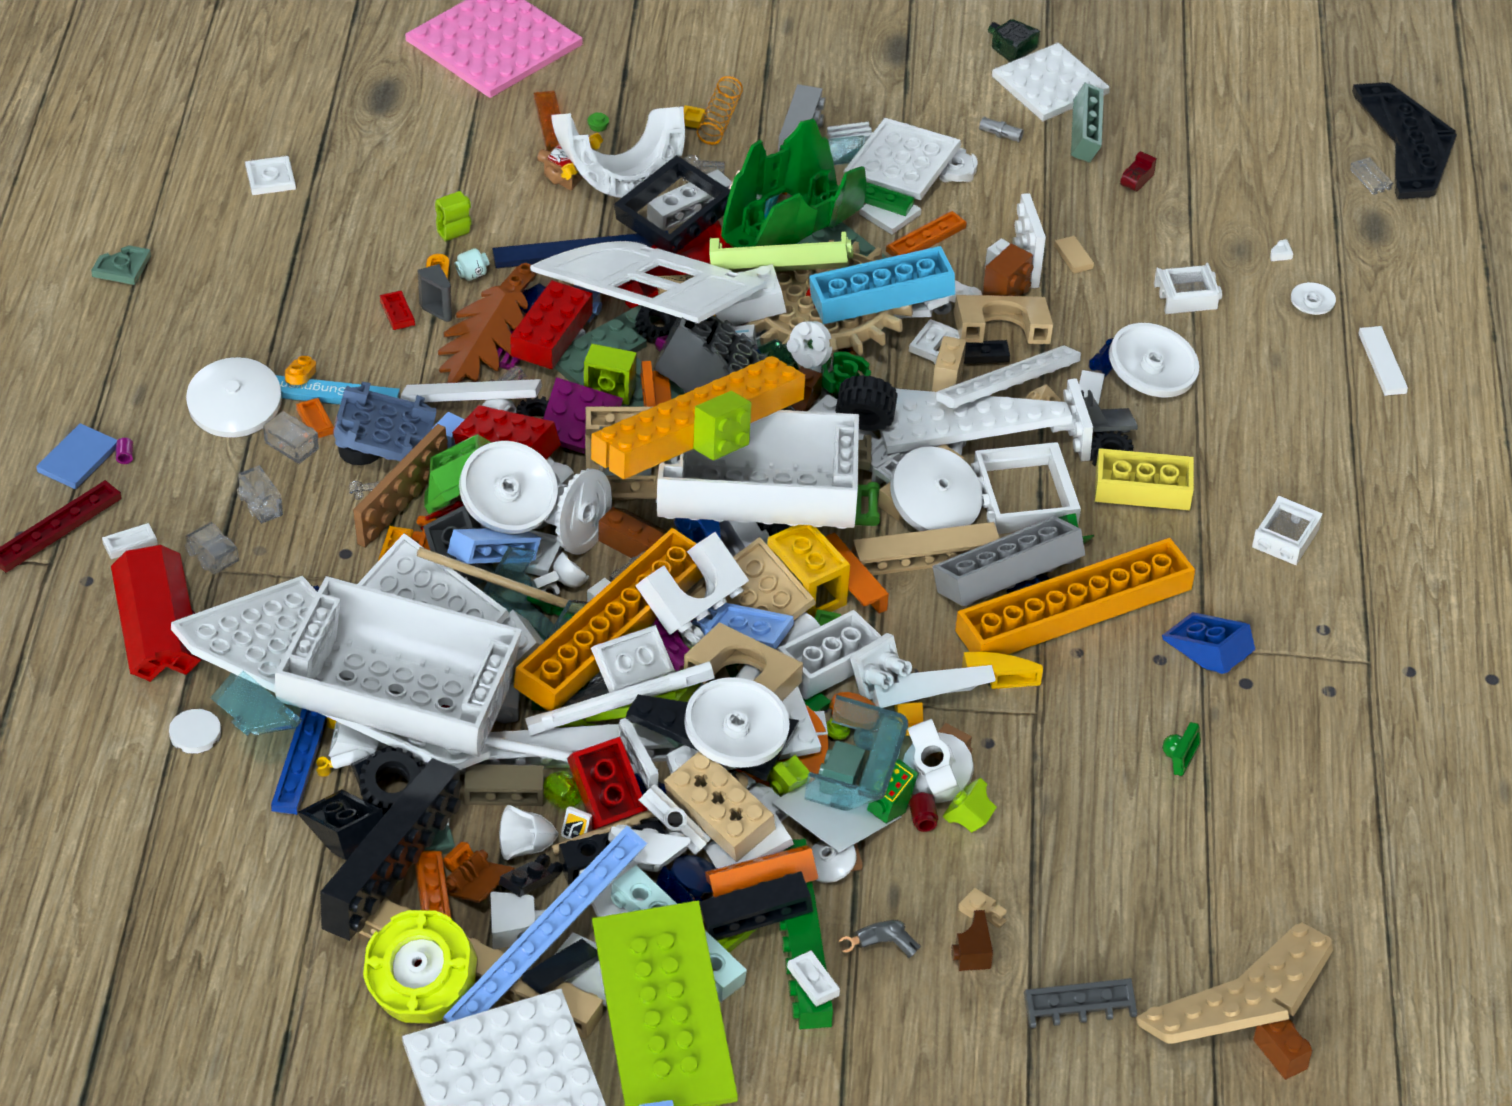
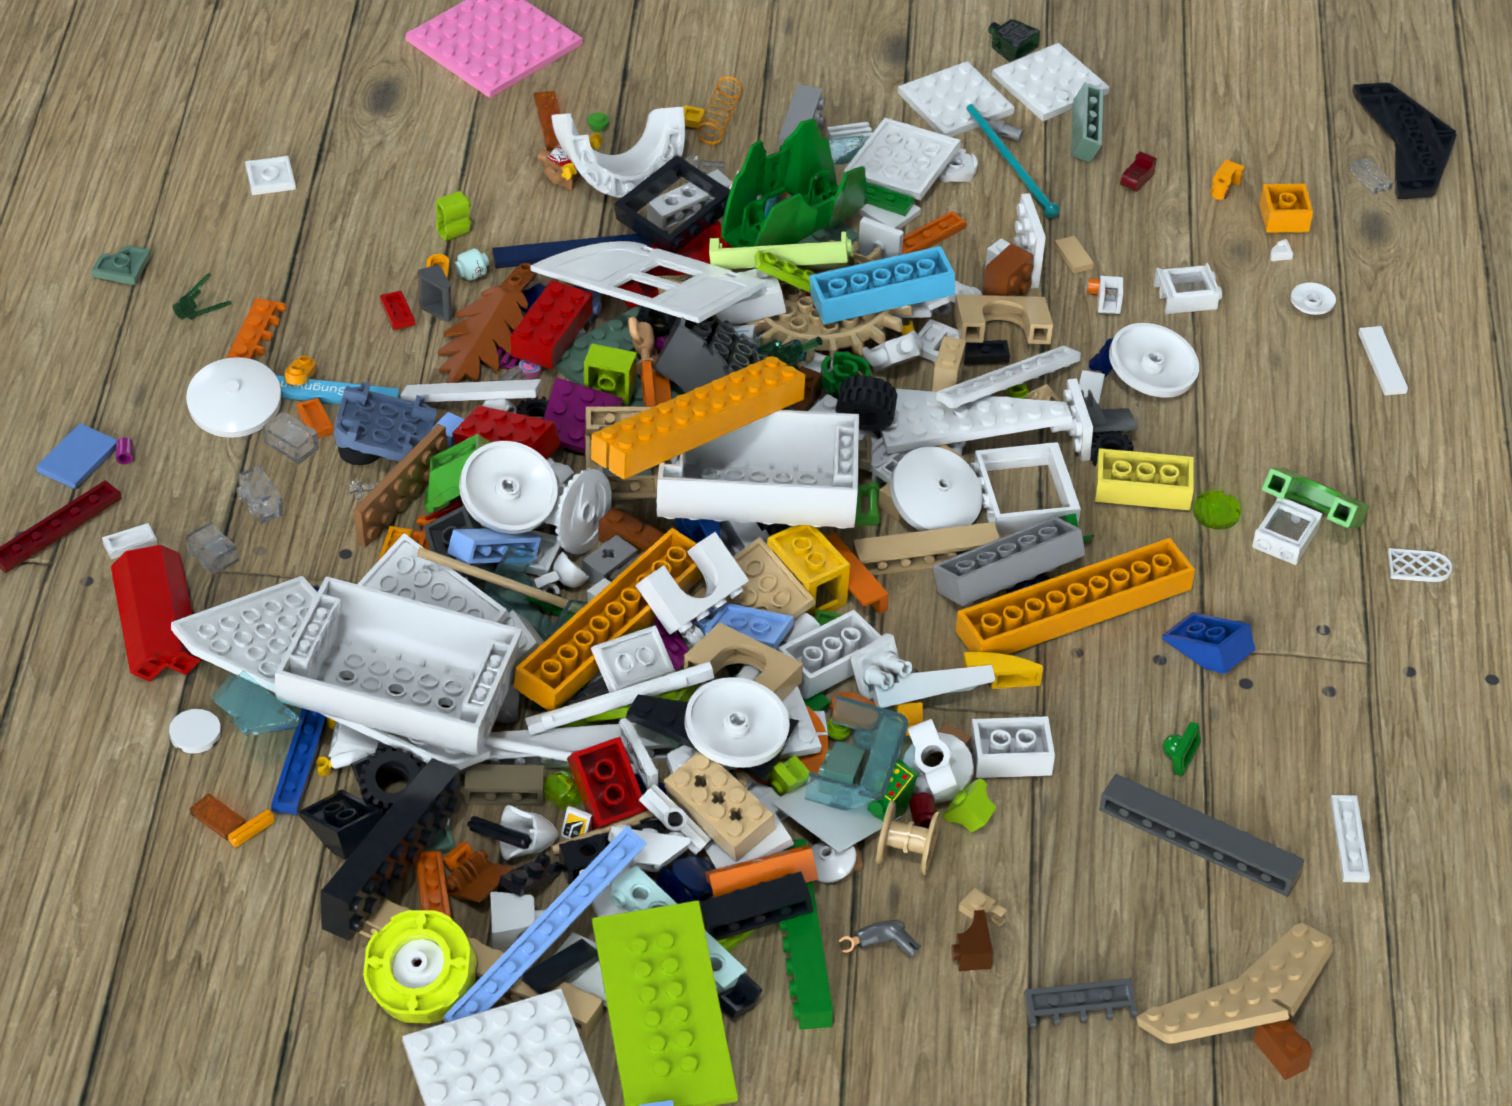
lime brick [693,391,752,461] -> none
white plate [787,321,832,369] -> none
white plate [787,951,840,1006] -> none
none -> clear green plant [172,273,232,320]
none -> clear orange tile [190,793,246,841]
none -> orange hinge [226,298,286,361]
none -> light orange axle [228,809,275,847]
none -> black axle [467,816,532,849]
none -> bright pink tile [519,360,542,379]
none -> light grey brick [582,535,638,585]
none -> light nougat piece [628,316,658,375]
none -> black bracket [718,973,762,1019]
none -> lime tile [754,251,814,293]
none -> white torso [851,320,924,372]
none -> white plate [859,217,904,259]
none -> tan piece [876,800,941,875]
none -> white plate [897,61,1015,137]
none -> teal bar [966,104,1060,218]
none -> white brick [970,717,1055,778]
none -> lime plate [1006,383,1029,399]
none -> orange hinge [1087,278,1108,295]
none -> white window [1097,276,1123,314]
none -> dark grey brick [1099,774,1305,897]
none -> clear neon green tile [1193,490,1241,530]
none -> light orange leg [1210,159,1245,200]
none -> light orange brick [1259,184,1313,233]
none -> bright green arch [1262,468,1370,528]
none -> white tile [1330,795,1370,883]
none -> white window [1387,548,1452,582]

